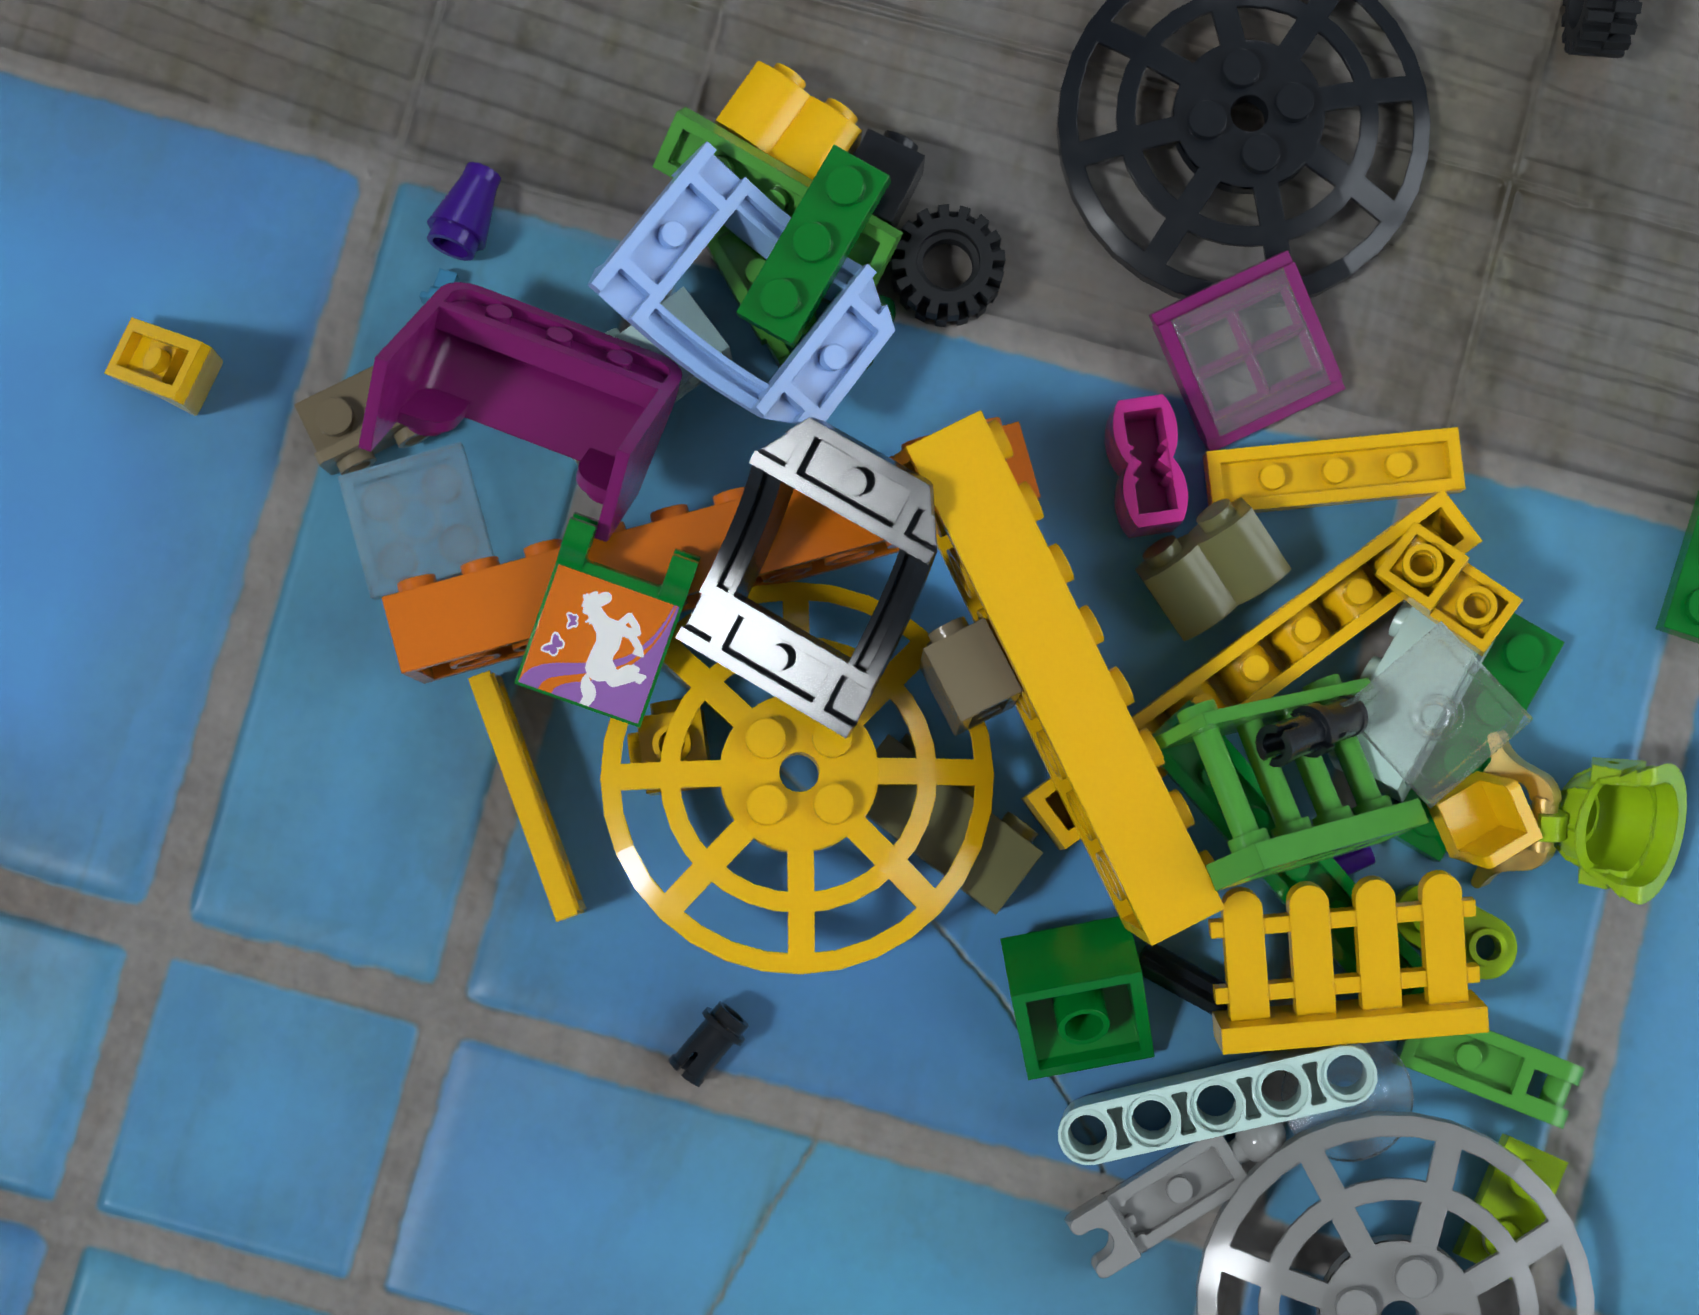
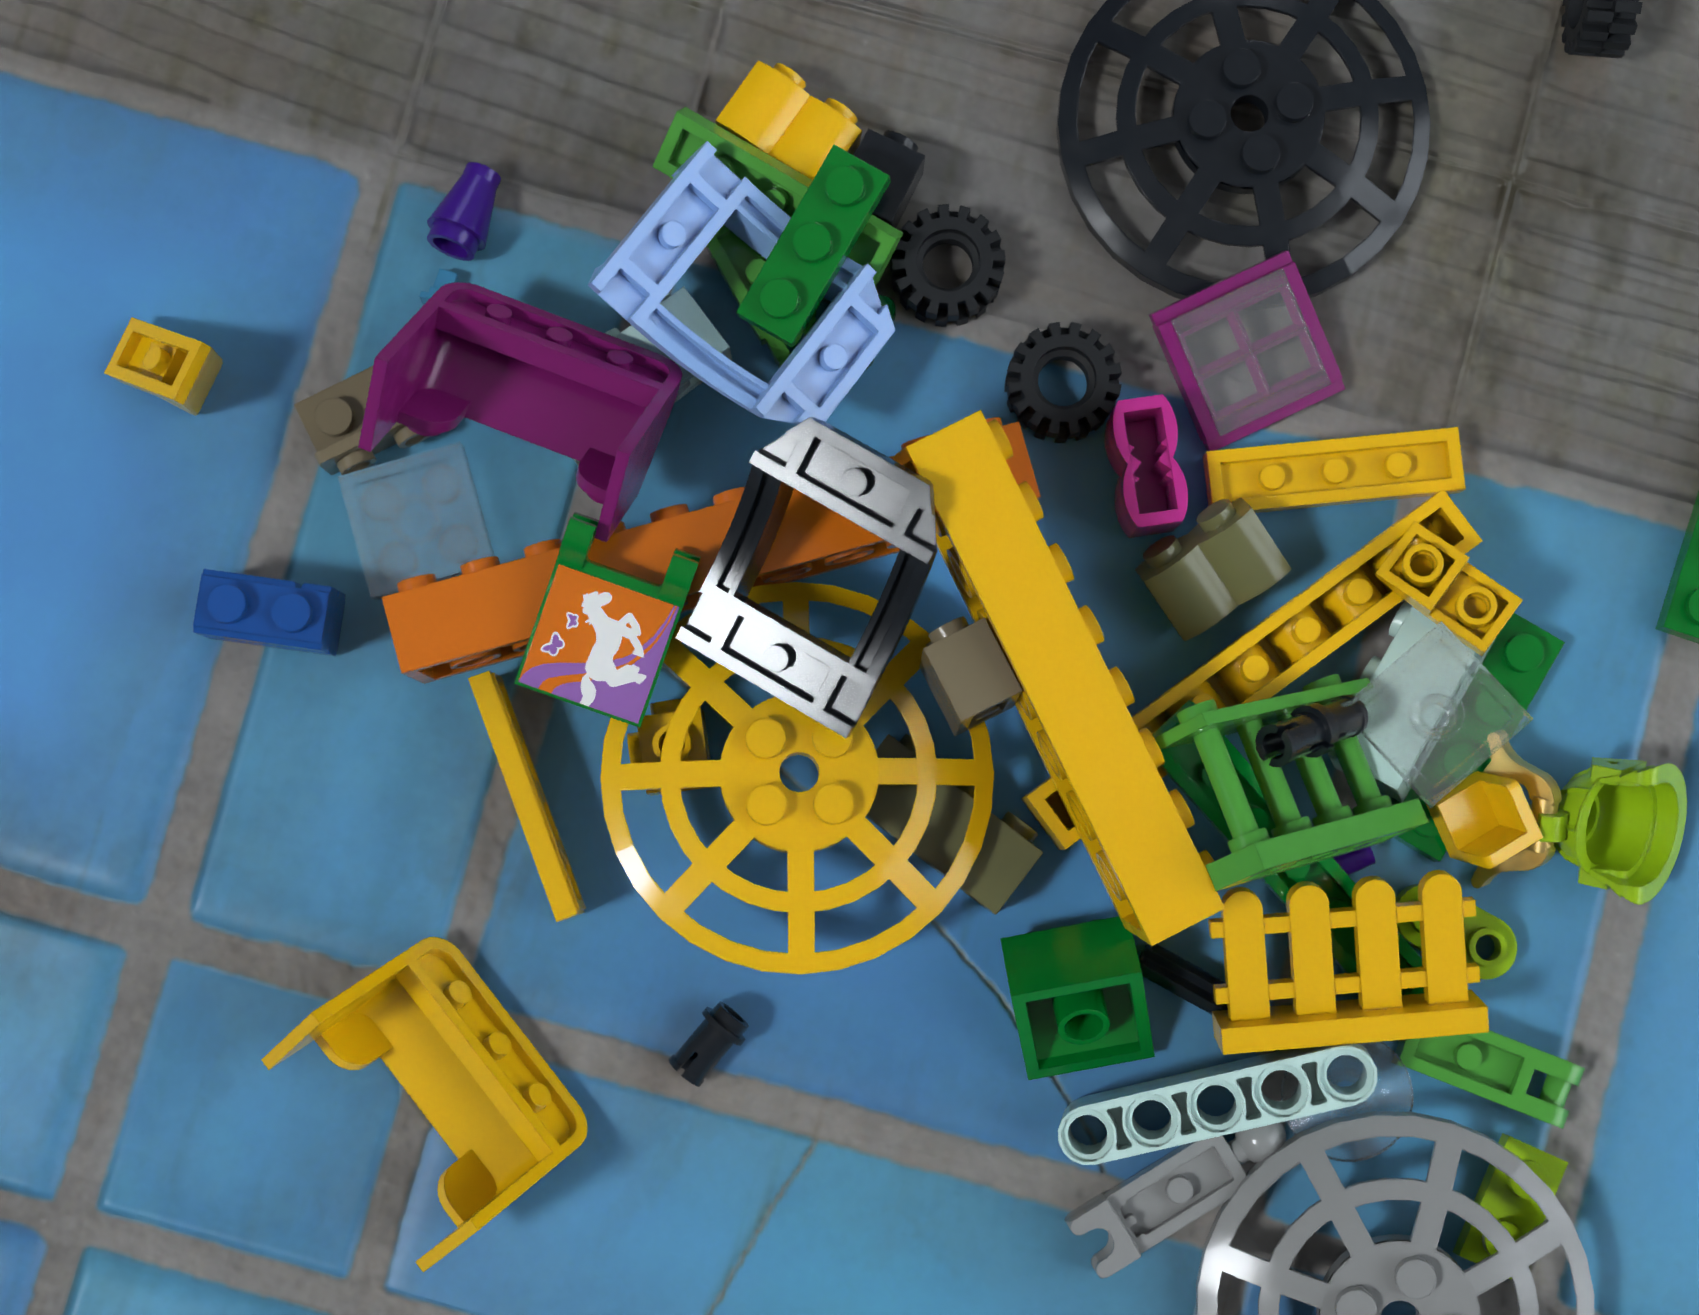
none -> blue brick [193,569,346,657]
none -> yellow windscreen [261,937,588,1272]
none -> black tyre [1004,322,1122,443]

